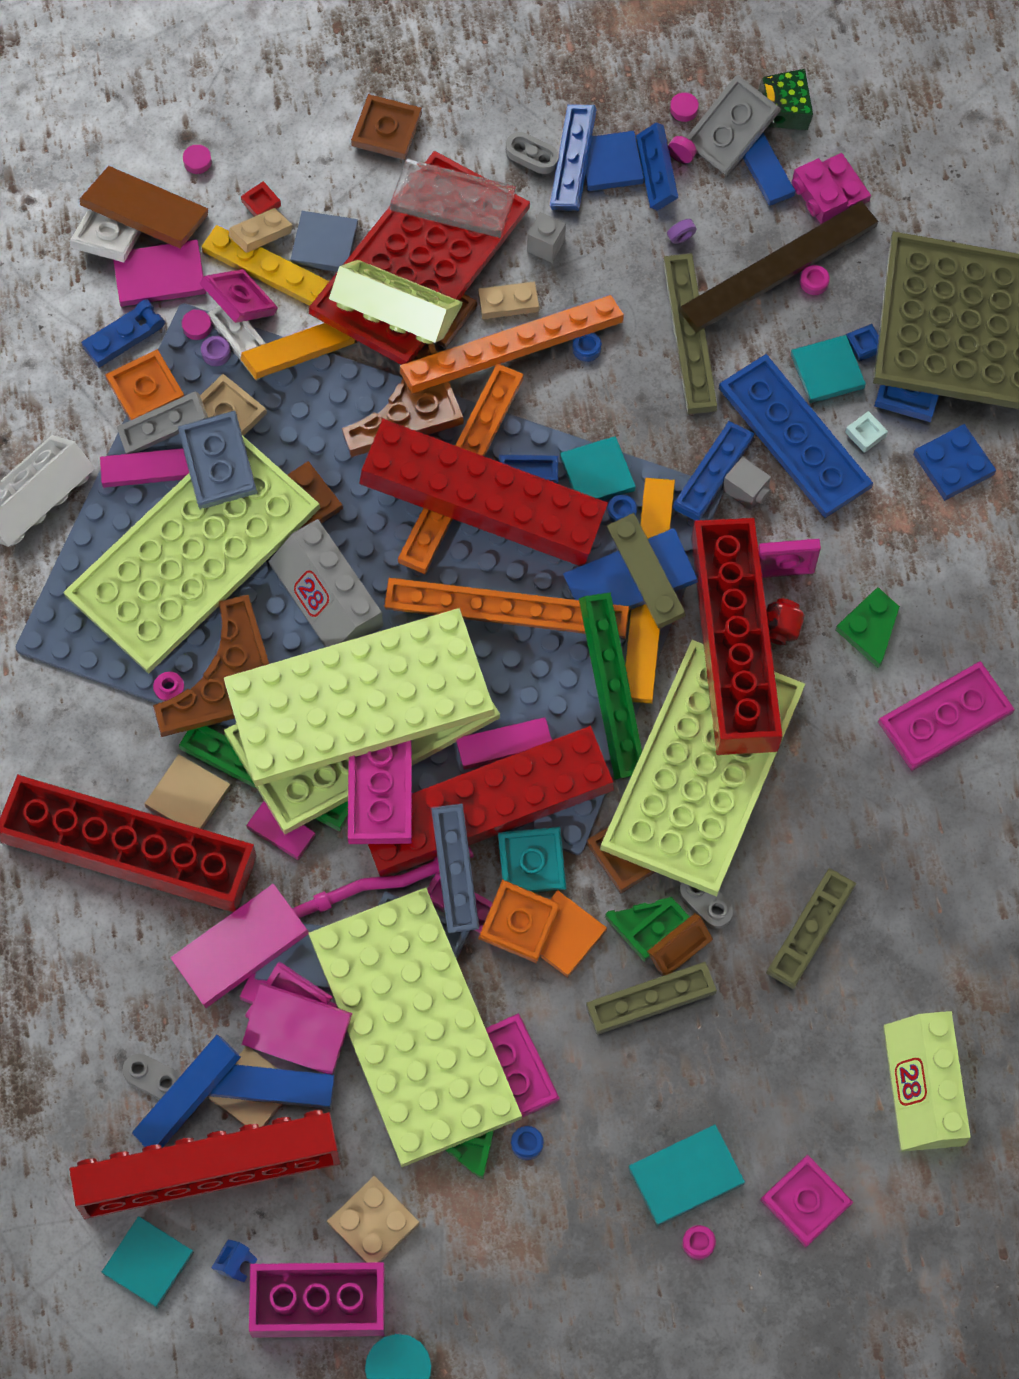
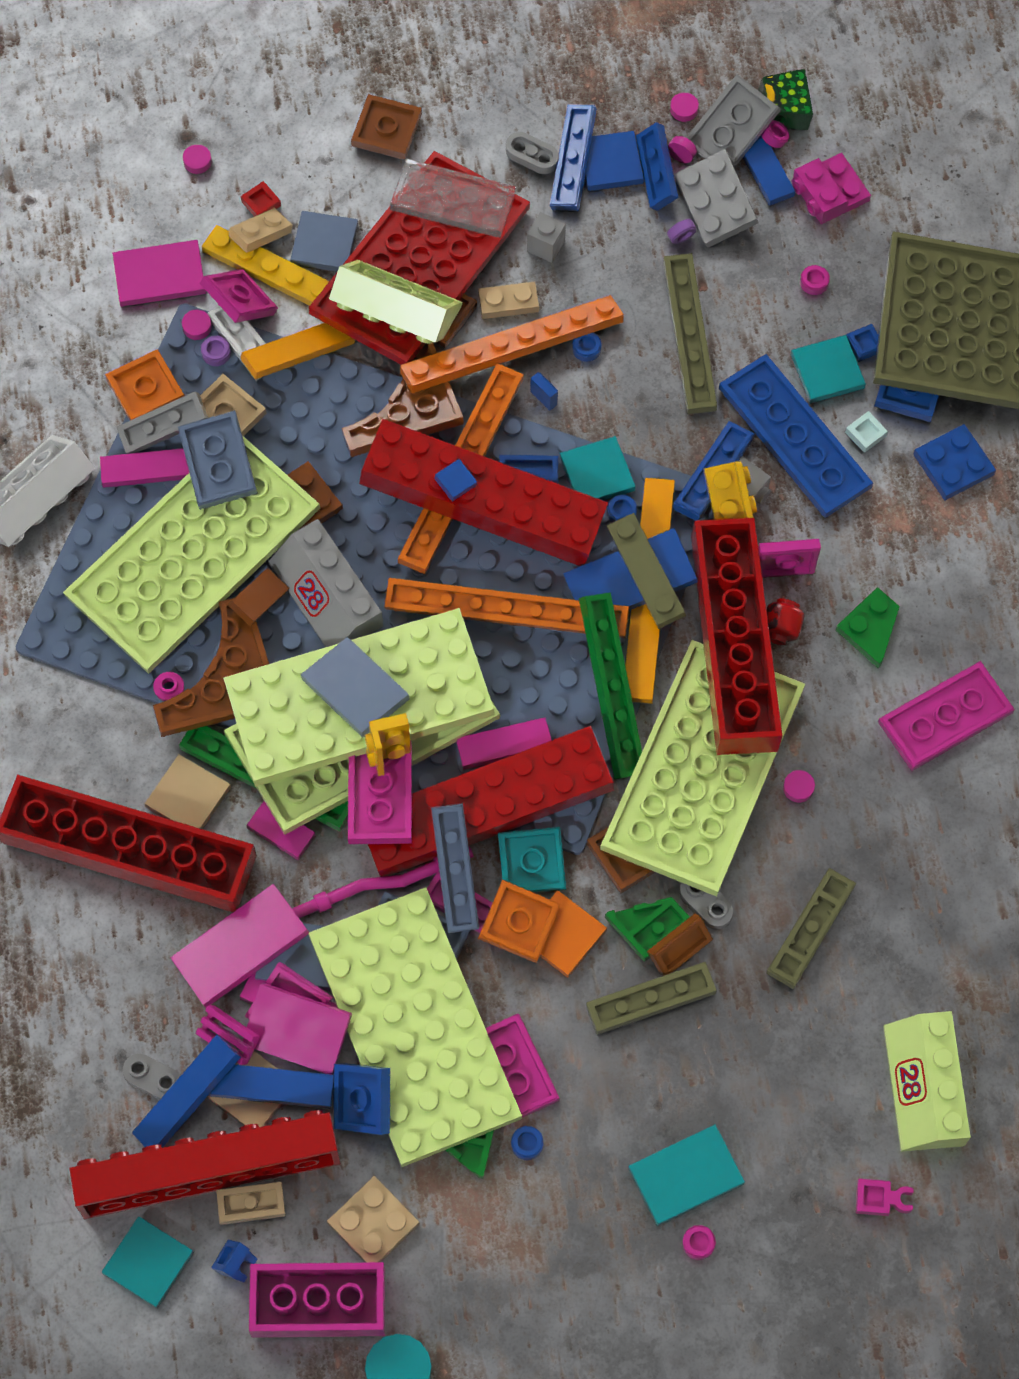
white tile [70,209,141,262] -> none
dark orange tile [80,166,209,249] -> none
blue plate [81,299,165,368] -> none
dark brown tile [679,201,879,333] -> none
dark pink tile [760,1154,853,1248] -> none
none -> dark pink tile [195,1005,260,1065]
none -> tan plate [216,1182,286,1225]
none -> dark orange tile [228,568,289,626]
none -> sand blue tile [301,637,410,738]
none -> blue plate [334,1063,390,1135]
none -> yellow bracket [365,713,411,776]
none -> blue tile [434,459,477,502]
none -> blue tile [530,372,558,411]
none -> light grey plate [674,149,759,248]
none -> yellow bracket [703,461,757,520]
none -> dark pink tile [761,120,790,148]
none -> dark pink tile [783,770,815,803]
none -> dark pink plate [856,1179,914,1216]

